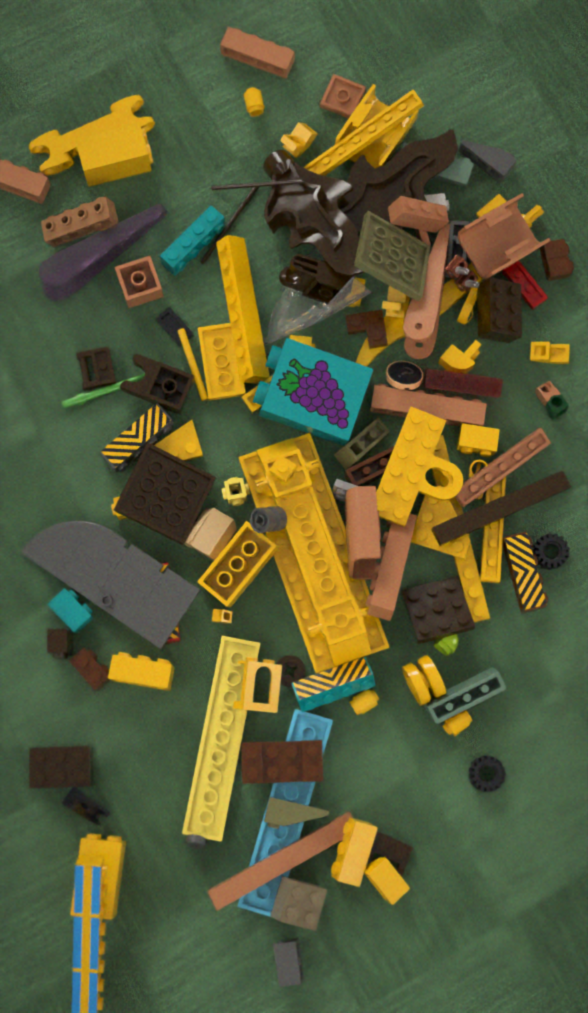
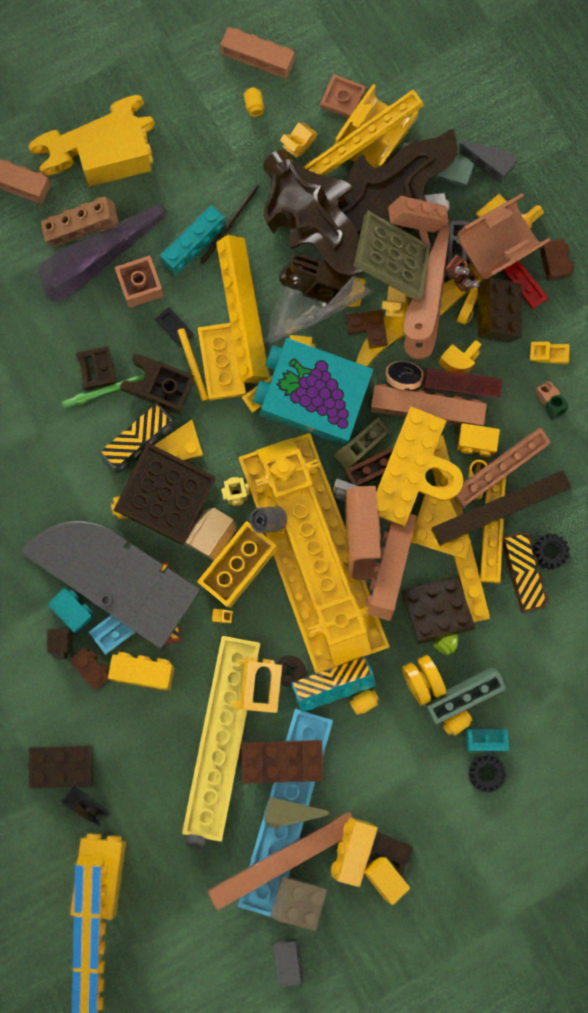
dark brown axle [211,179,305,190] -> none
none -> medium azure plate [89,615,137,655]
none -> teal hinge [466,729,509,751]

